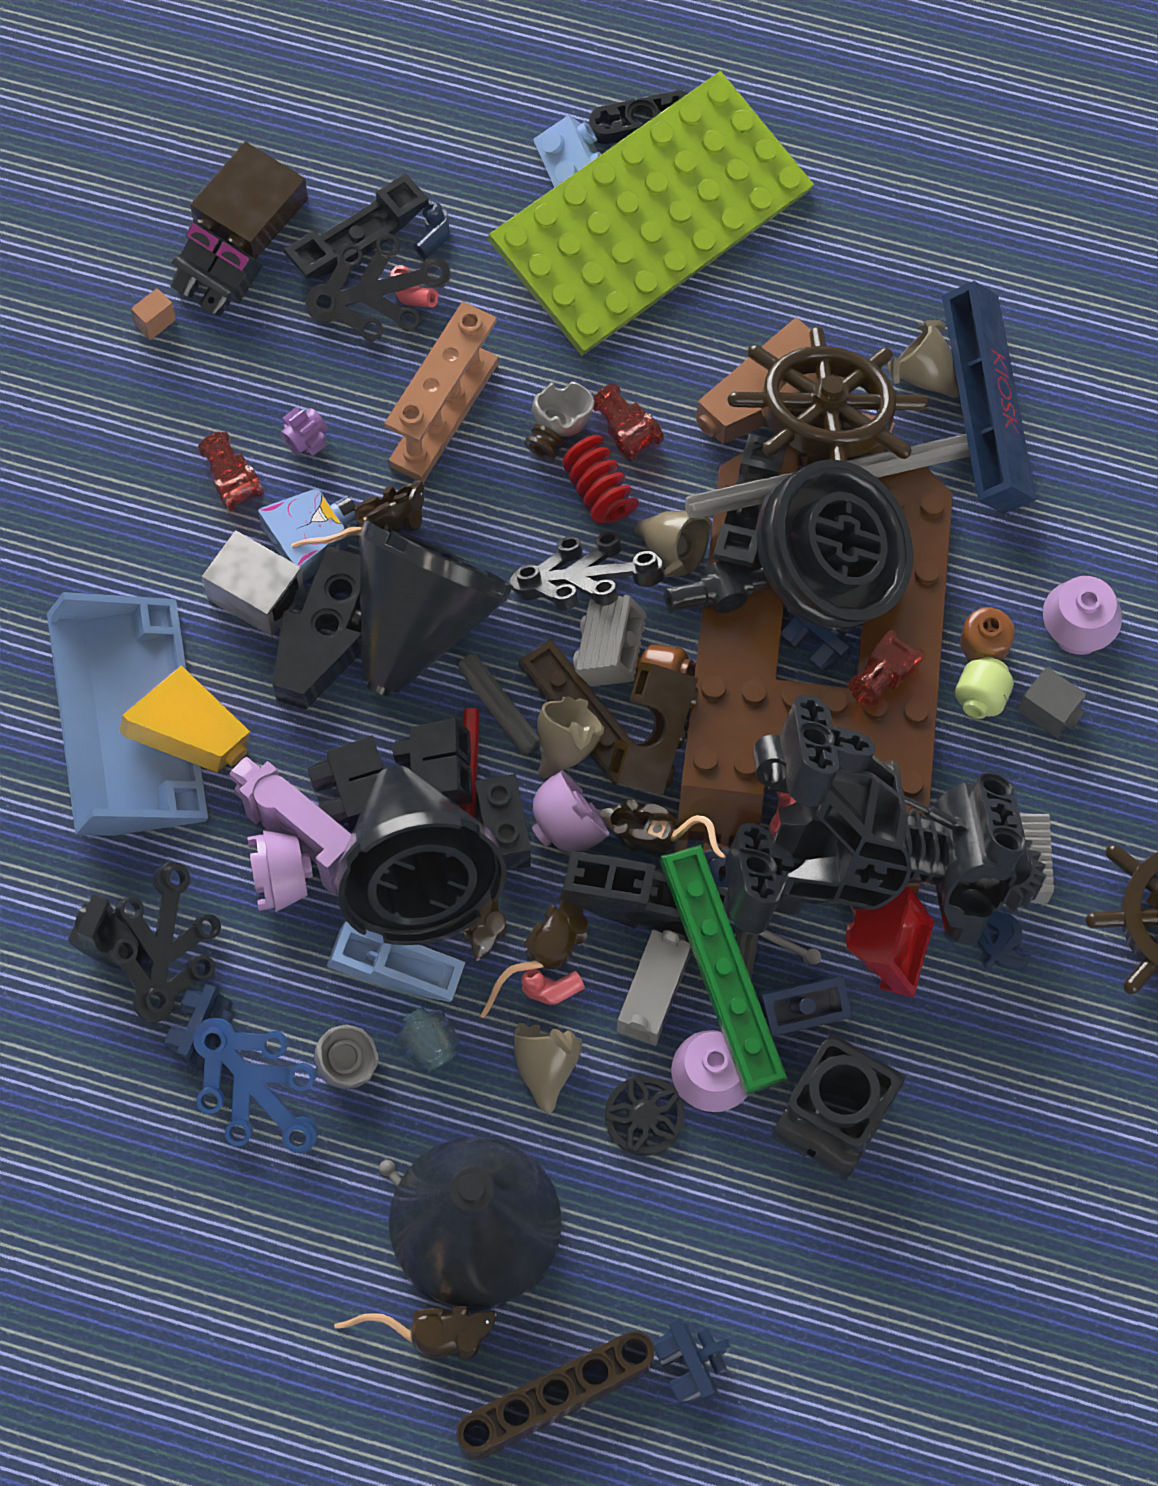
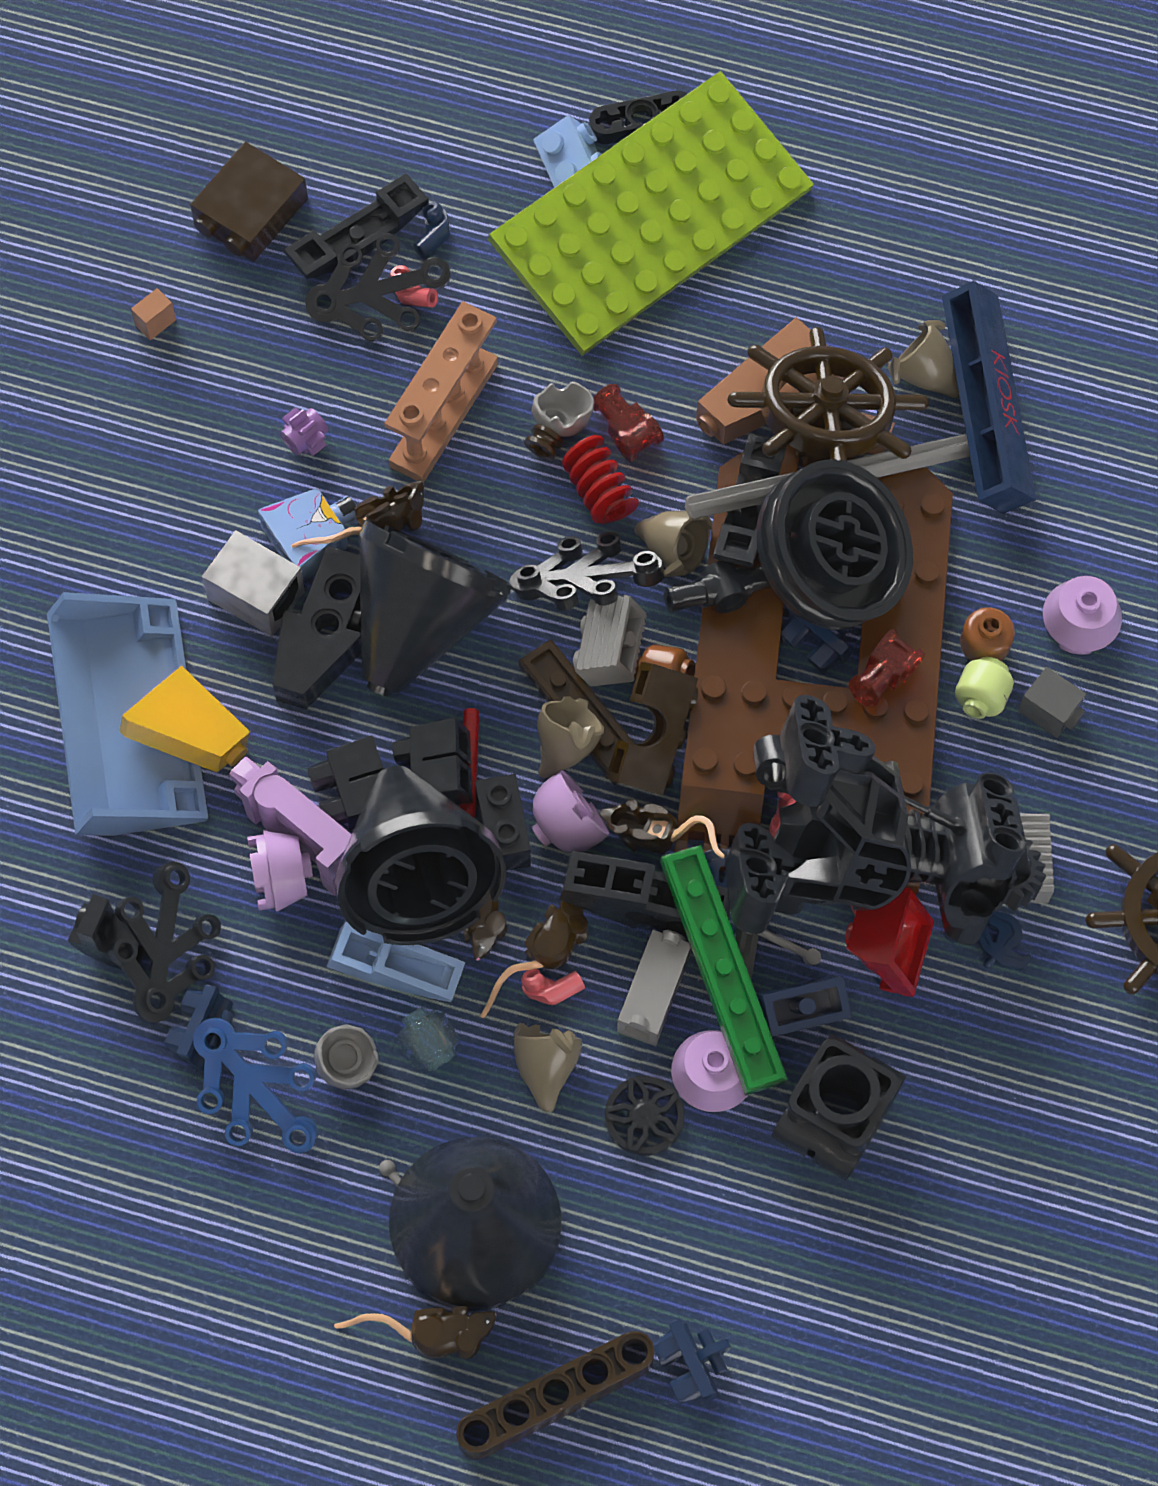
black hips [170,222,264,316] -> none
clear red connector [198,432,264,512] -> none
dark grey axle [458,653,540,755] -> none

